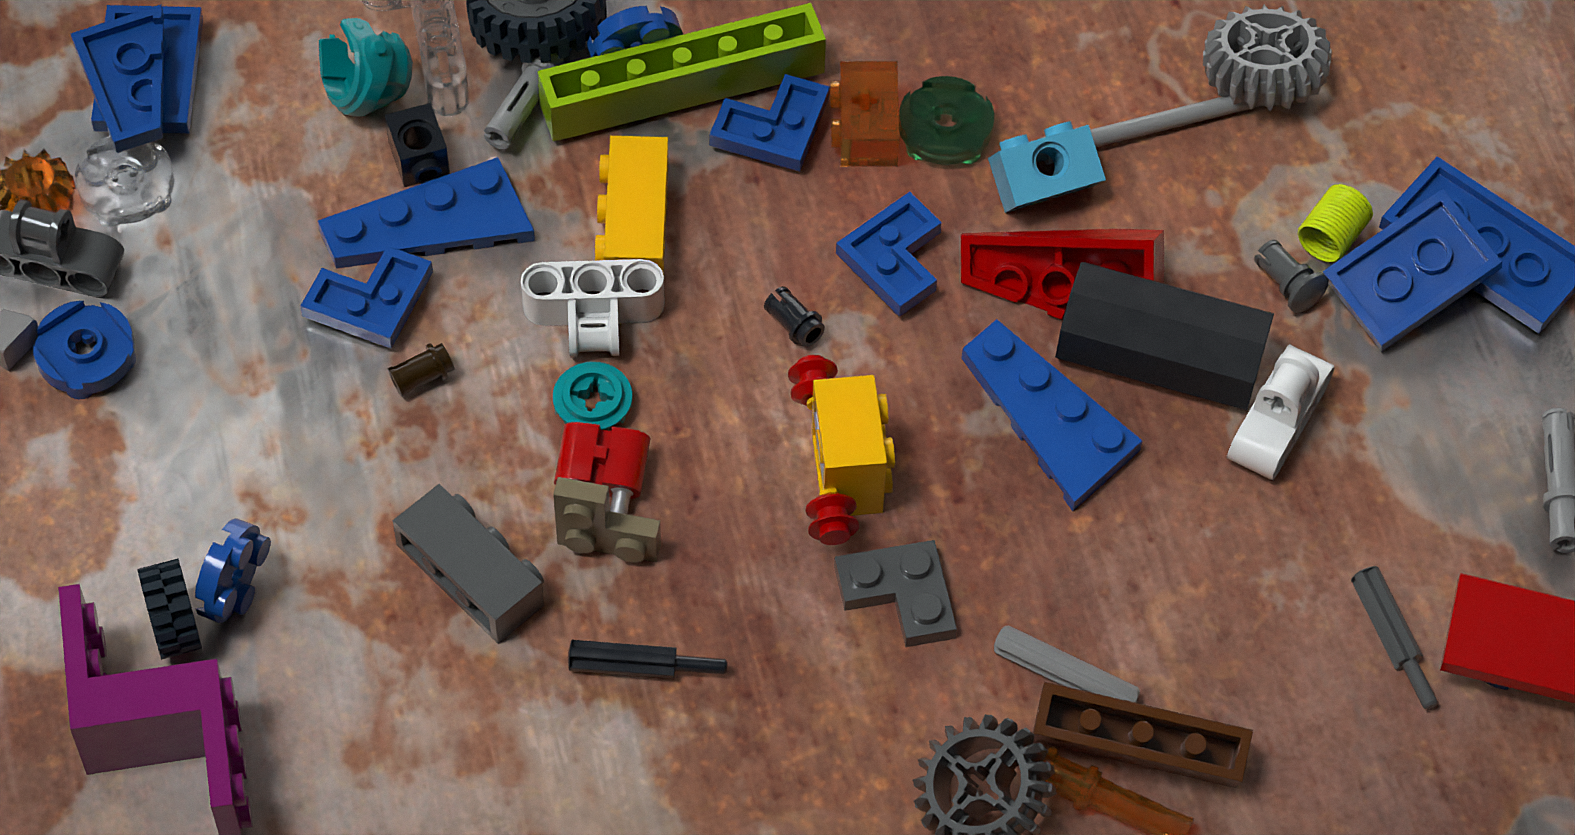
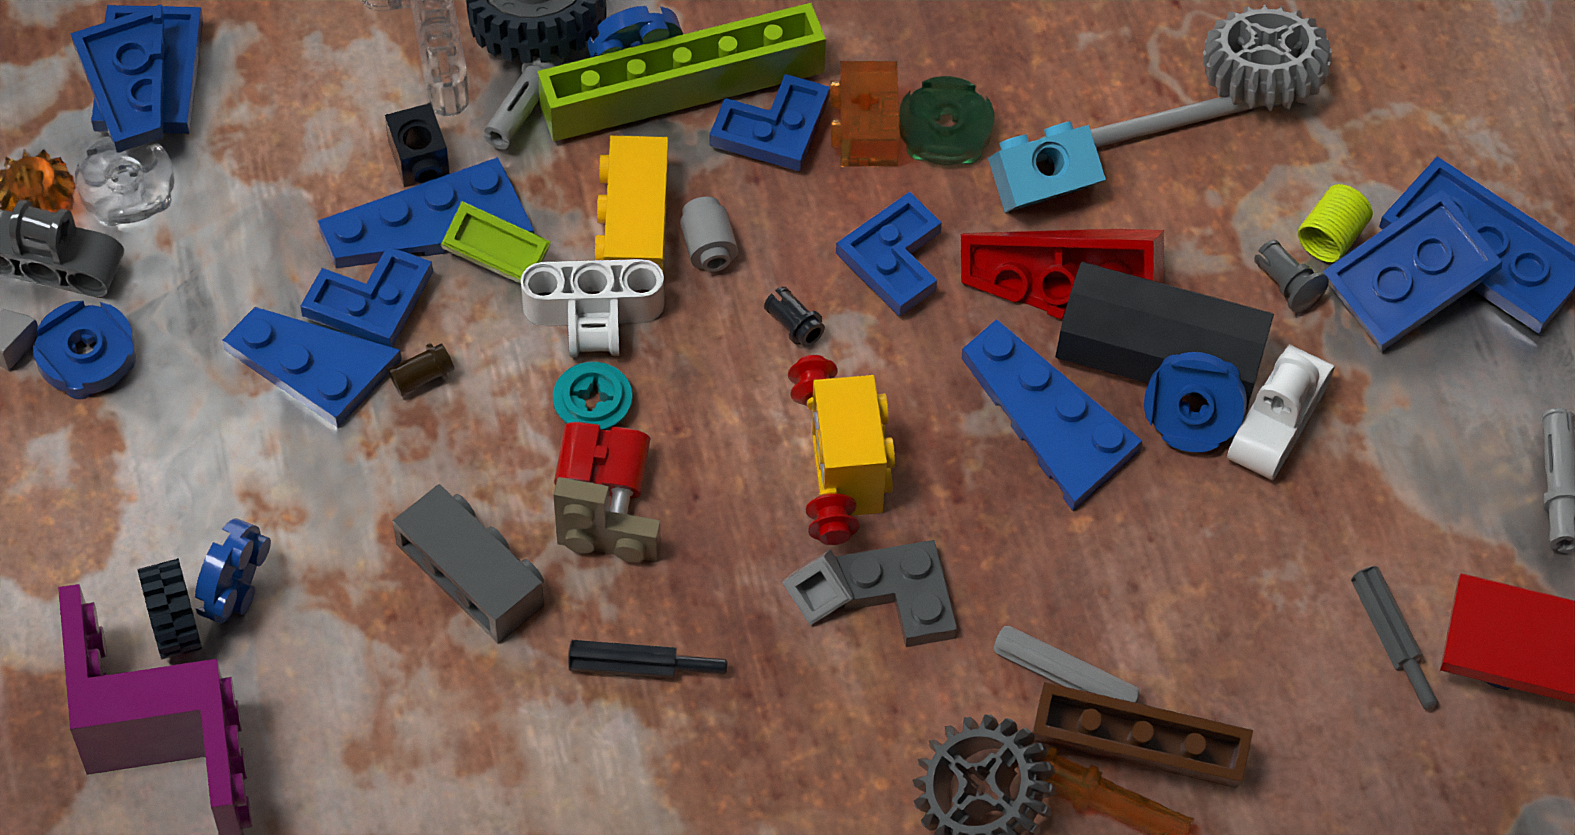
teal helmet [319,18,413,117] -> none
none -> blue wing [222,307,402,428]
none -> lime tile [441,201,551,284]
none -> light grey brick [680,196,738,272]
none -> light grey slope [782,549,853,625]
none -> blue plate [1144,352,1247,452]

